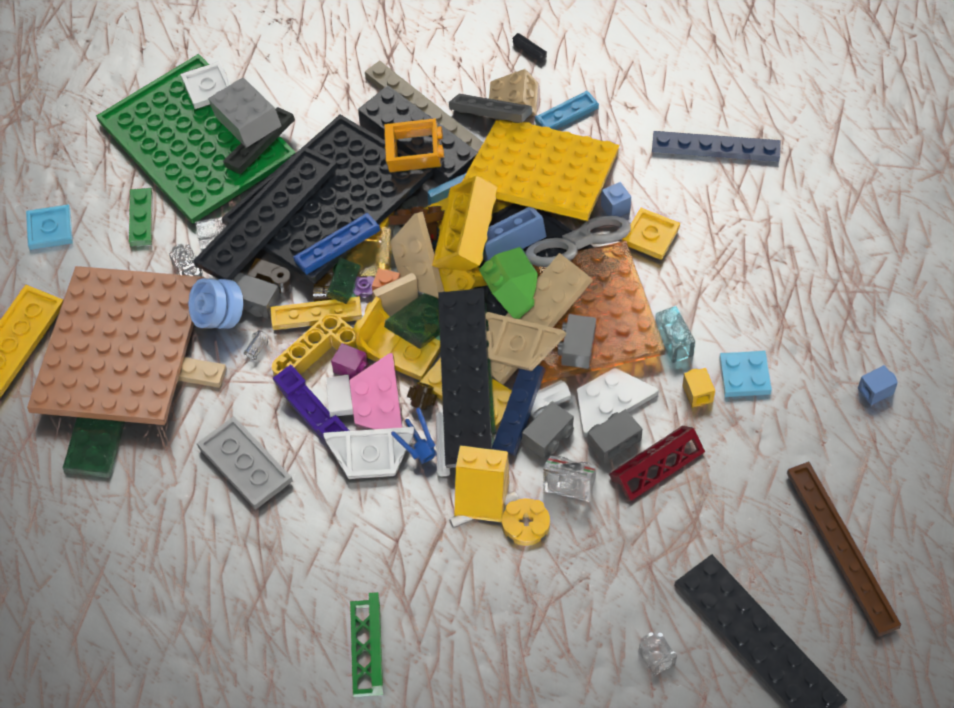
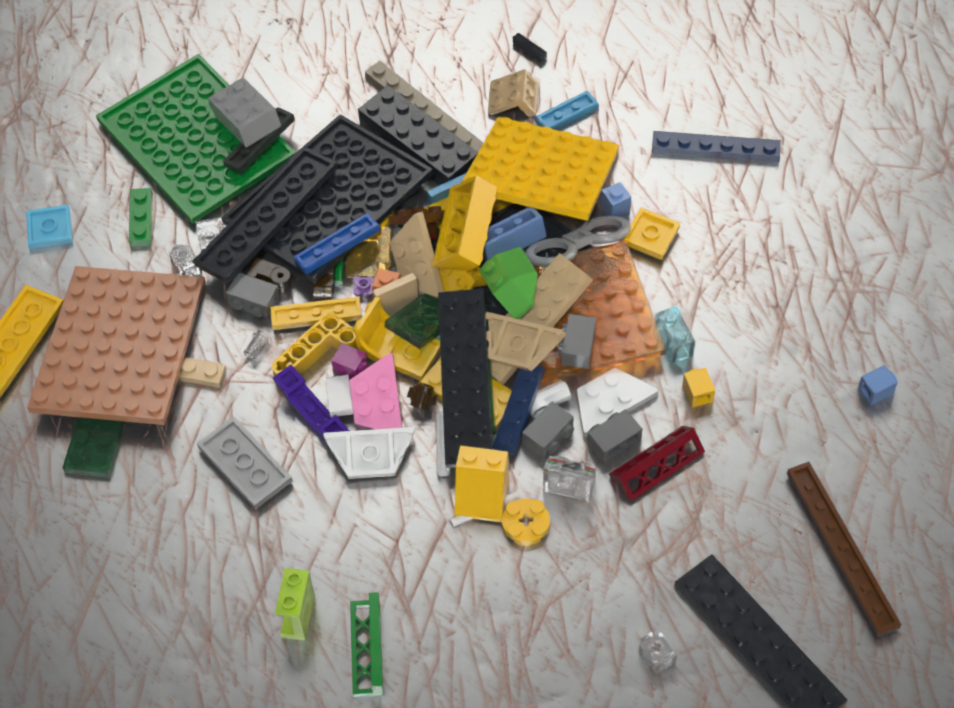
white plate [181,61,231,109] -> none
light blue wheel [188,278,243,329] -> none
clear green plate [326,258,361,304] -> none
light orange window [384,118,444,172] -> none
blue plant [391,408,437,464] -> none
dark grey plate [448,93,532,123] -> none
medium azure plate [719,351,772,397] -> none
none -> lime panel [275,568,315,641]

